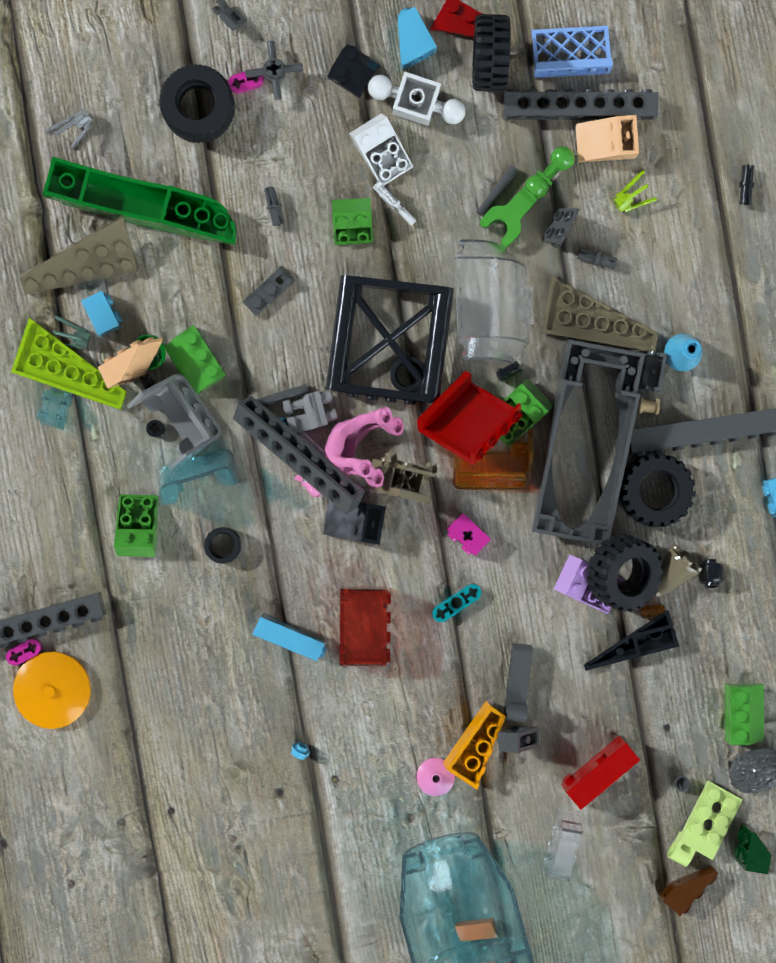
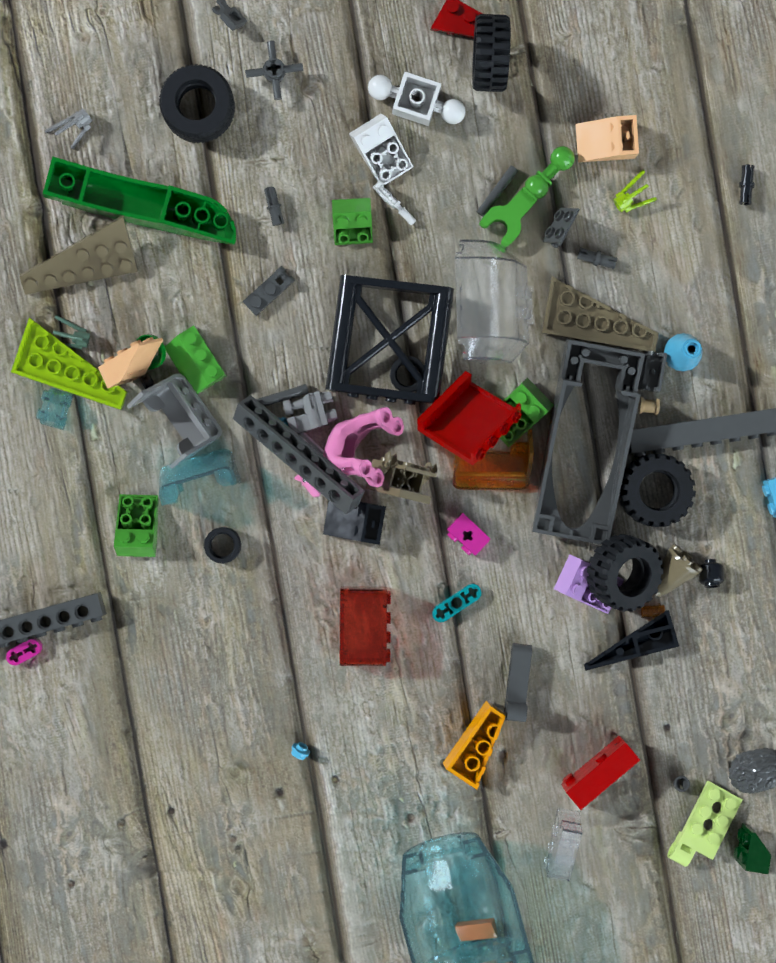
light orange dish [13,651,91,729] -> none
medium azure brick [81,291,123,337] -> none
black bush [146,420,165,437] -> none
dark pink beam [228,68,264,94] -> none
medium azure slope [252,613,327,661] -> none
black slope [327,44,380,99] -> none
medium azure slope [397,6,437,71] -> none
bright pink dish [417,758,455,796] -> none
black pin [496,361,522,382] -> none
dark grey brick [497,725,539,753] -> none
dark grey brick [502,89,658,120] -> none
light blue fence [531,26,613,78] -> none
reddish brown slope [659,866,718,916] -> none
bright green slope [725,684,764,745] -> none

